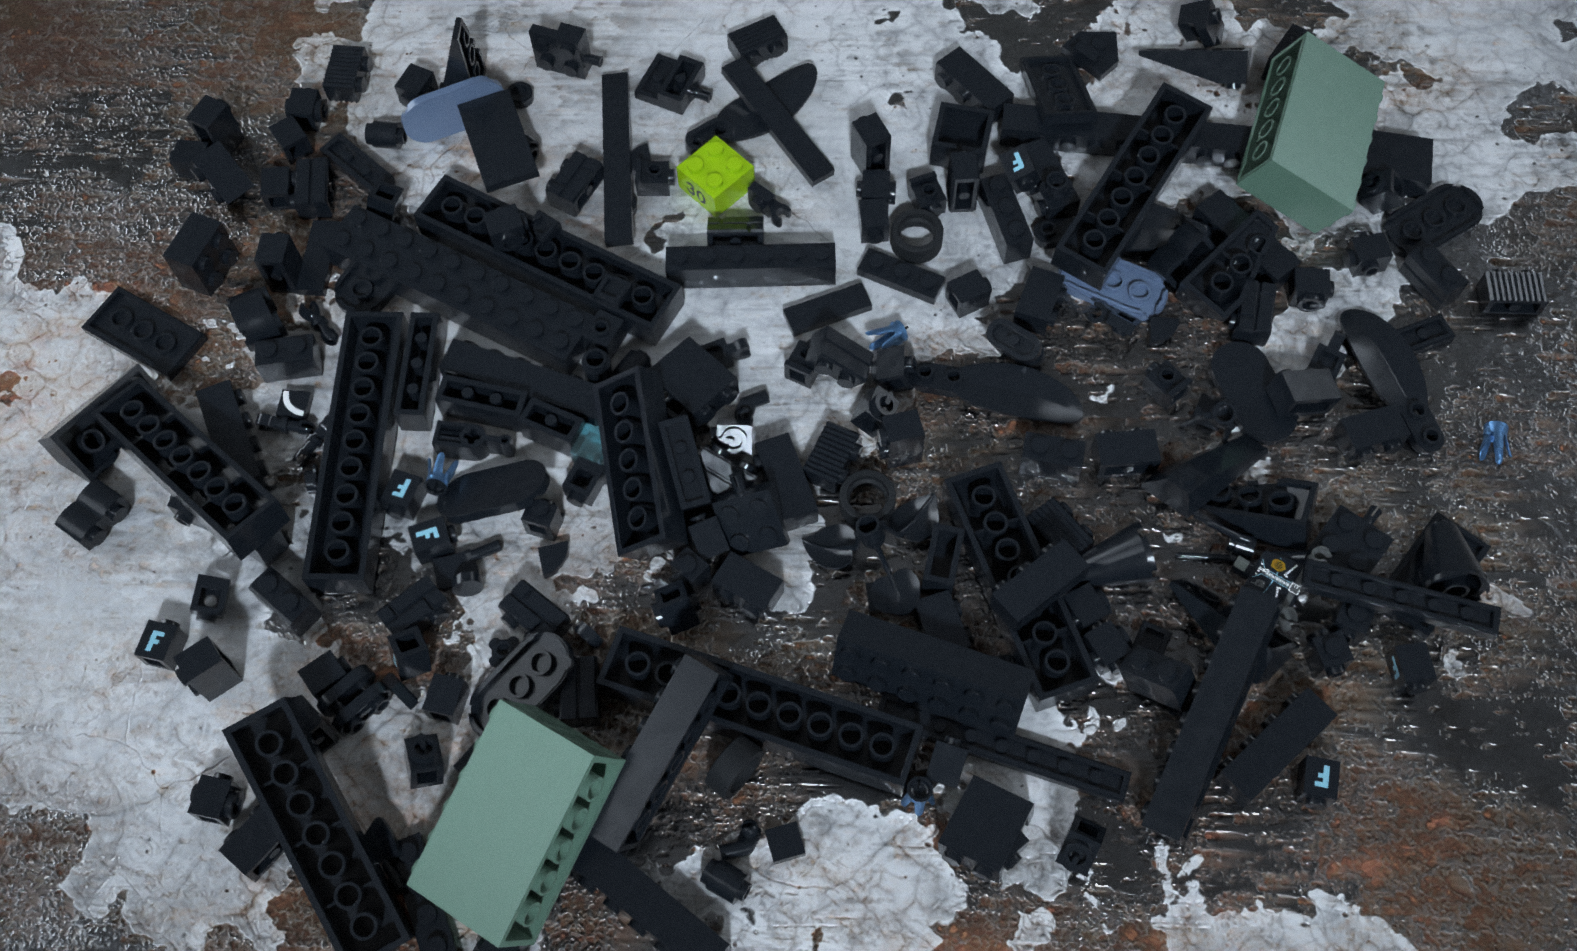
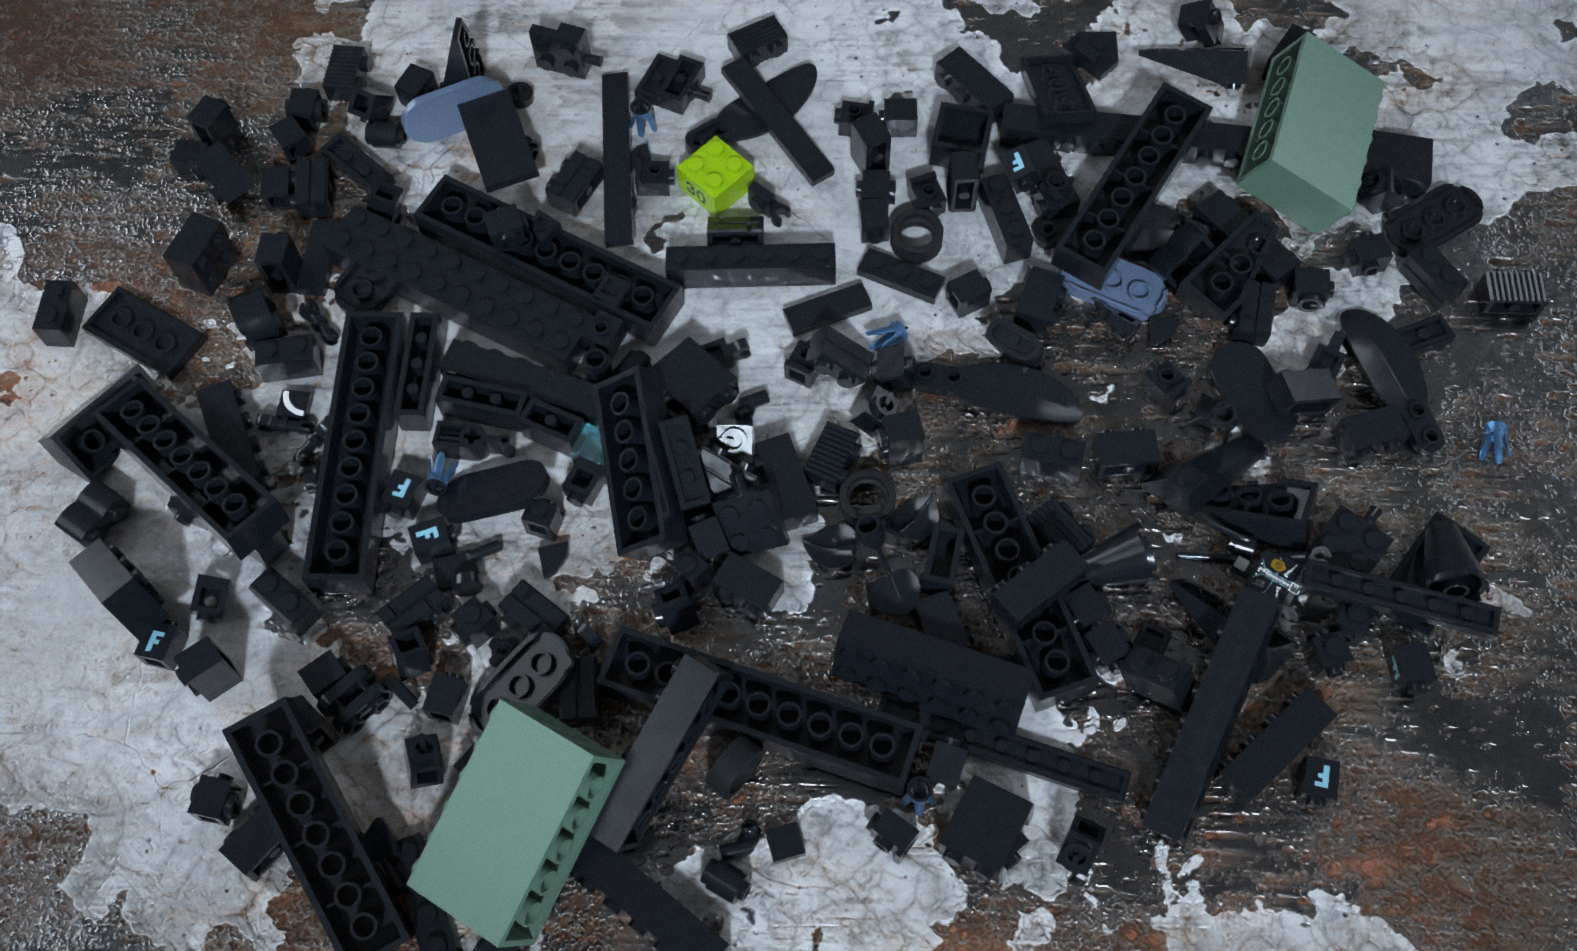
none -> black brick [32,280,88,347]
none -> black brick [69,538,170,641]
none -> black brick [347,86,394,123]
none -> black brick [449,595,501,649]
none -> piece [630,98,657,138]
none -> black brick [834,100,875,137]
none -> black brick [866,807,919,865]
none -> black brick [879,98,918,137]

